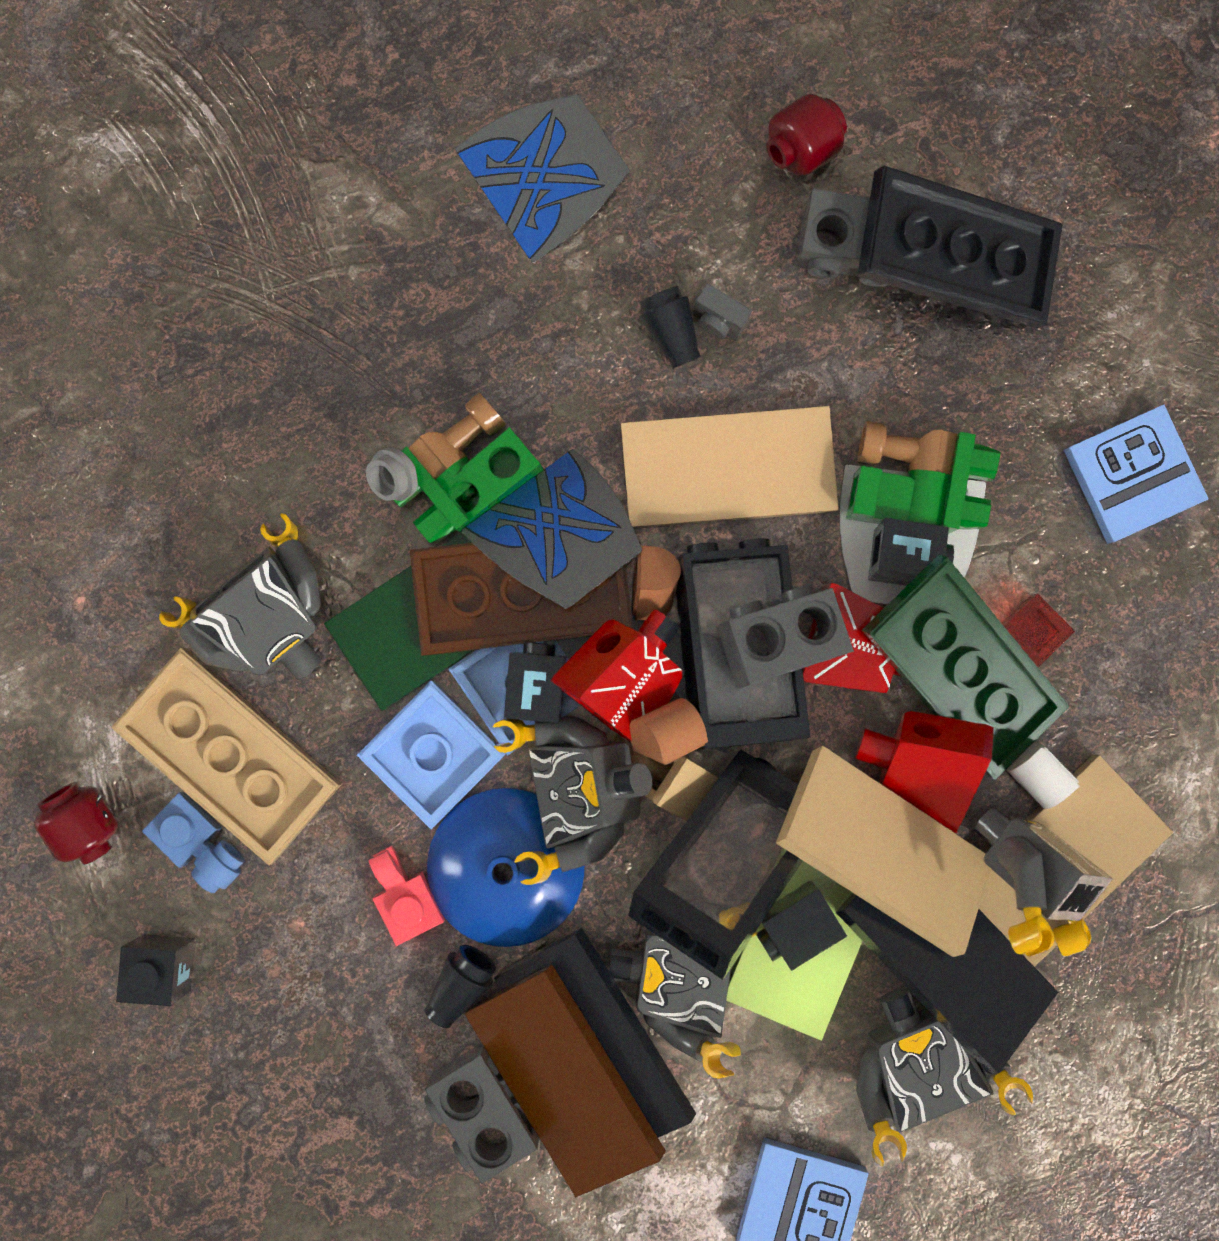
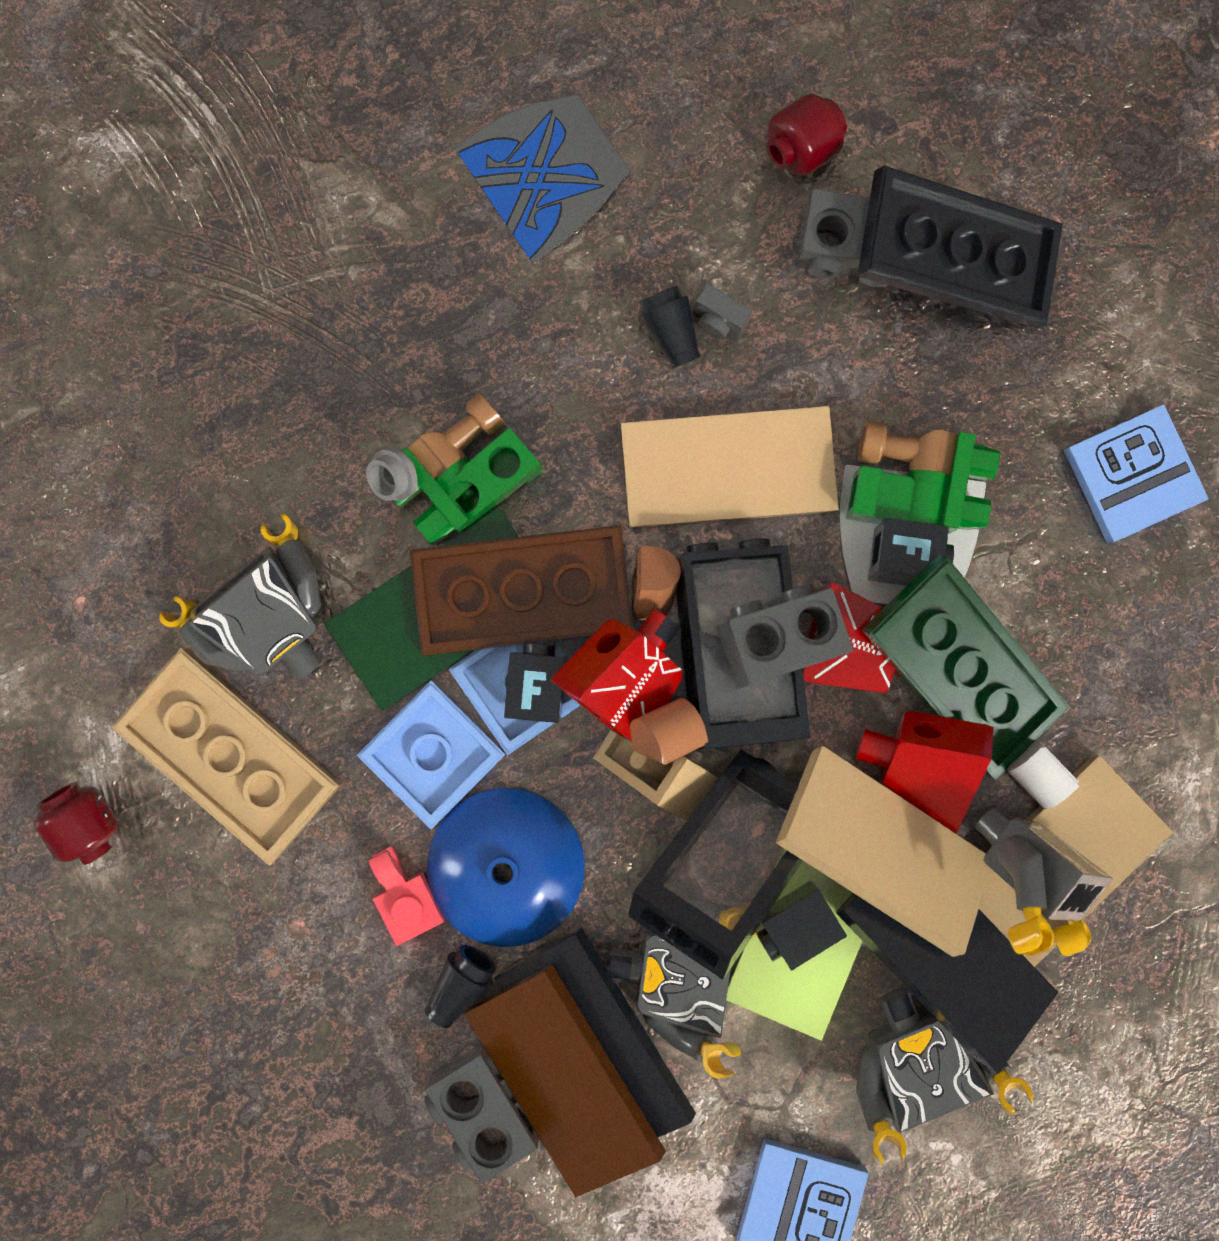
black brick [116,935,195,1006] -> none
medium blue plate [142,792,245,893] -> none
sticker [462,449,642,609] -> none
dark grey torso [493,717,652,885] -> none
clear red plate [1002,593,1075,667] -> none

